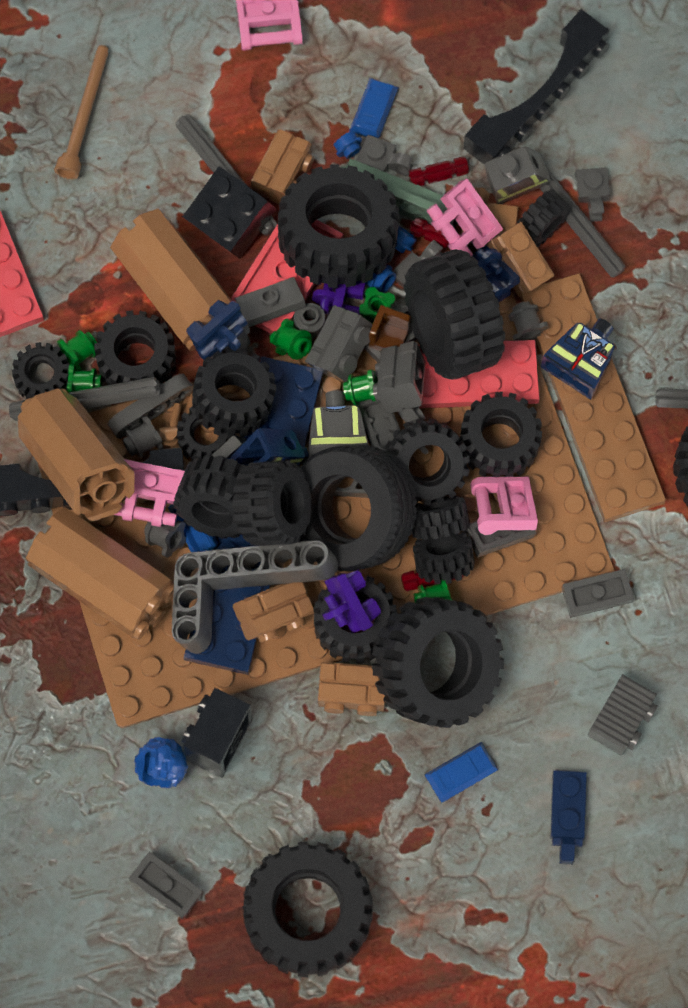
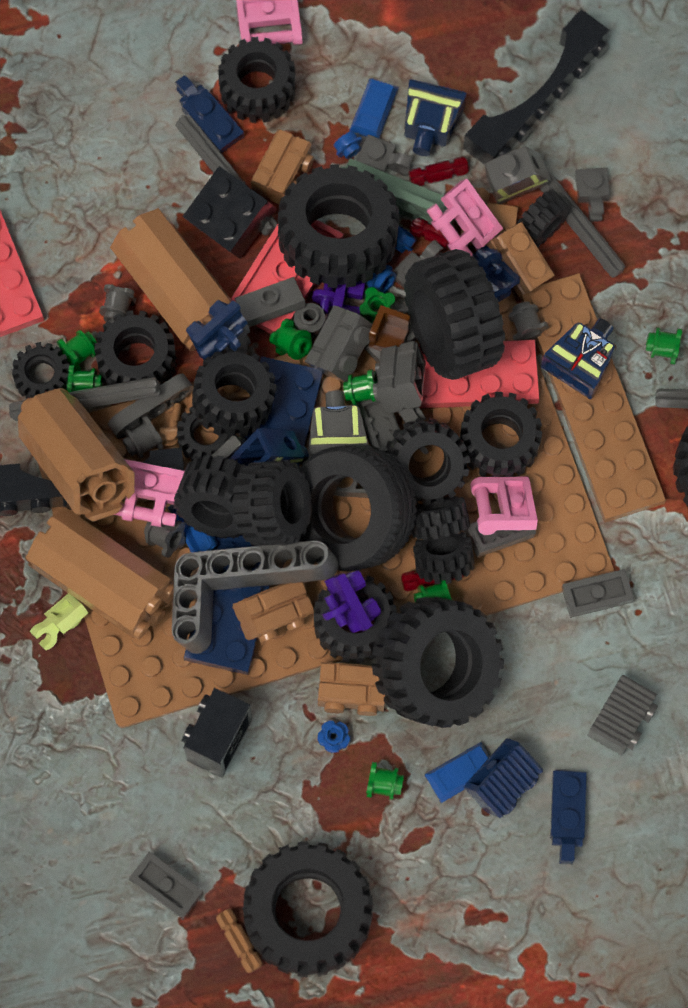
medium nougat piece [54,45,109,179] -> none
blue piece [134,737,188,788] -> none
none -> yellowish green plate [30,593,88,650]
none -> dark grey brick [99,284,136,323]
none -> dark blue hinge [175,75,244,153]
none -> medium nougat axle [216,909,262,973]
none -> black tyre [218,37,296,123]
none -> blue plate [317,720,350,753]
none -> green brick [366,762,404,800]
none -> dark blue torso [404,79,467,156]
none -> dark blue brick [463,738,543,818]
none -> green brick [645,327,682,365]

